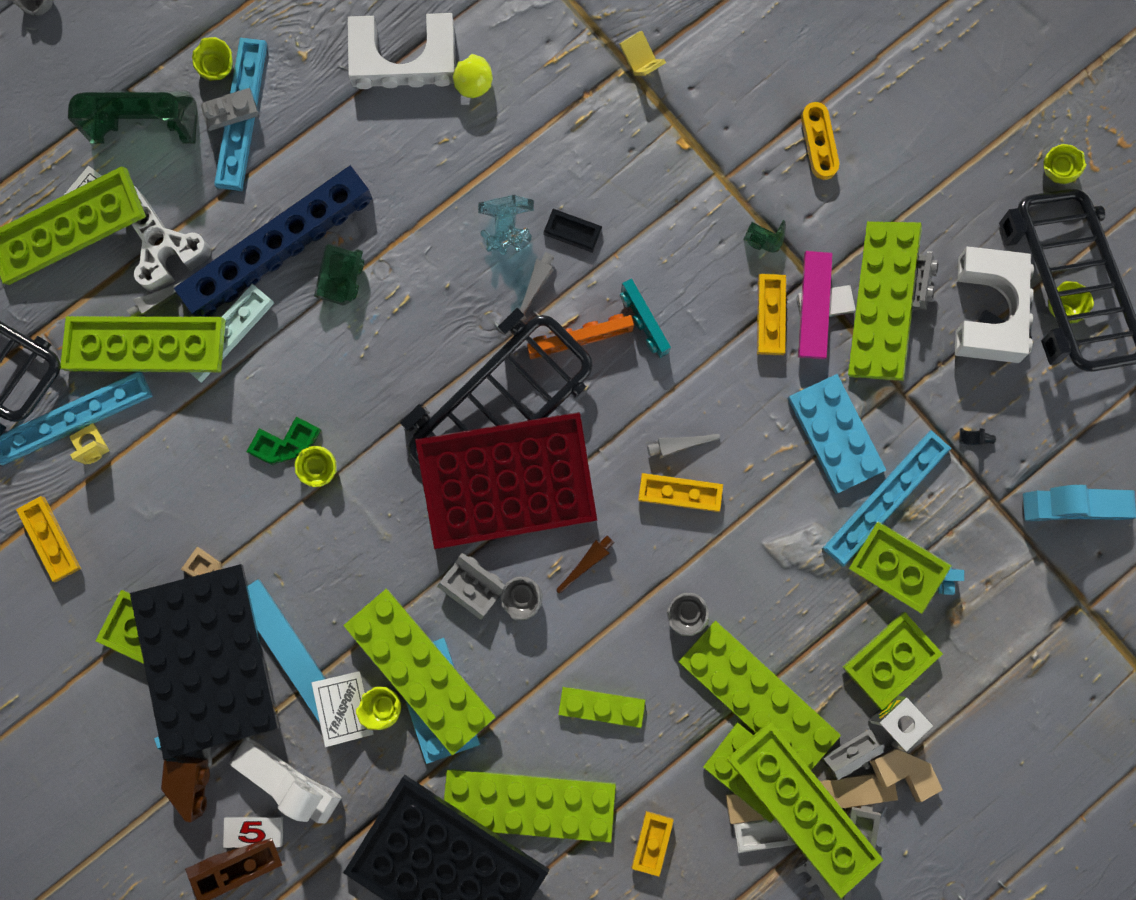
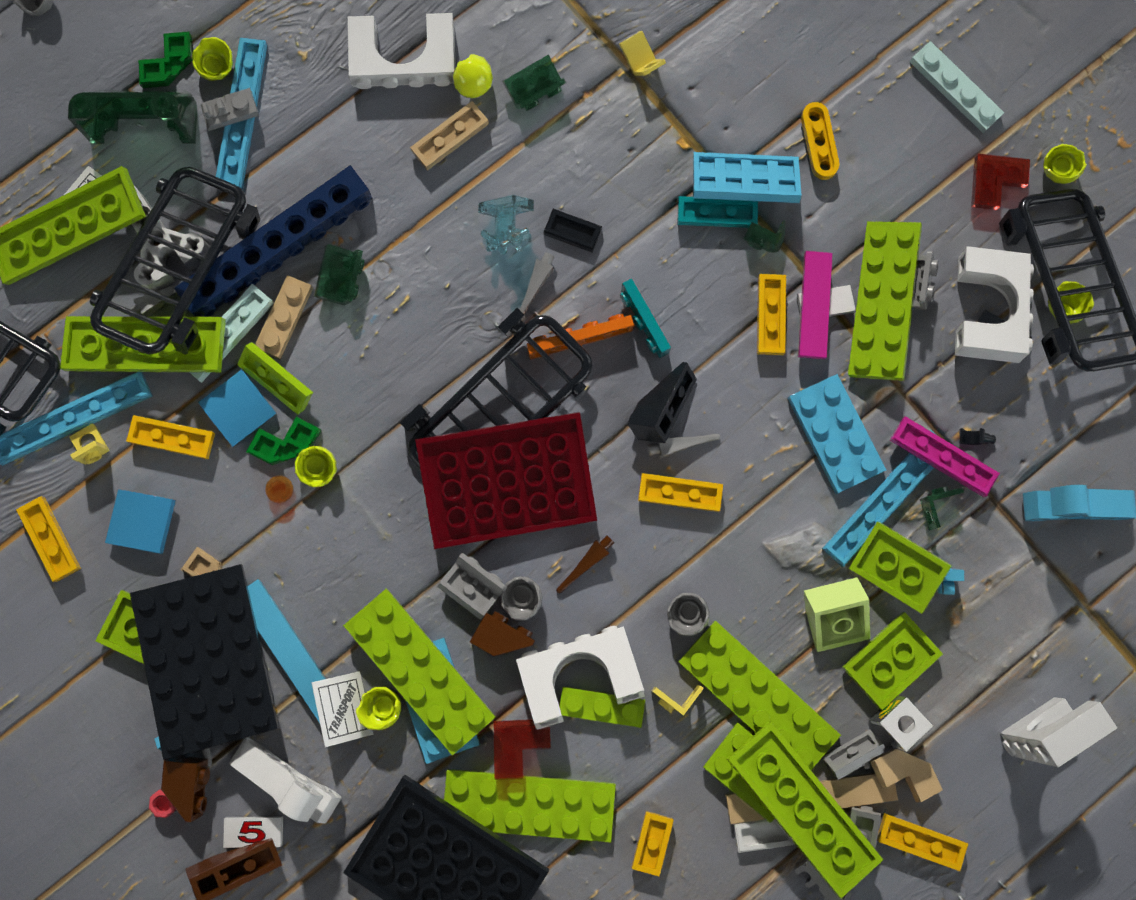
none -> black bar [90,167,261,355]
none -> dark azure slope [105,489,176,554]
none -> yellow plate [126,415,215,460]
none -> green tile [138,32,193,88]
none -> coral tile [149,789,176,818]
none -> dark azure slope [198,369,276,447]
none -> lime plate [237,342,313,415]
none -> tan plate [255,275,313,360]
none -> clear orange plate [265,476,294,503]
none -> tan plate [410,101,489,171]
none -> reddish brown slope [470,611,535,656]
none -> clear red plate [494,720,551,780]
none -> clear green bracket [502,55,566,111]
none -> white arch [516,626,645,730]
none -> black slope [627,362,697,443]
none -> light yellow bracket [652,685,704,716]
none -> teal plate [677,196,758,228]
none -> medium azure plate [693,152,802,203]
none -> yellowish green slope [804,578,870,652]
none -> yellow plate [877,813,968,871]
none -> dark pink tile [890,416,1000,497]
none -> light aqua plate [910,41,1004,133]
none -> clear green bracket [920,486,964,531]
none -> clear red plate [971,154,1030,210]
none -> white arch [1000,697,1117,767]

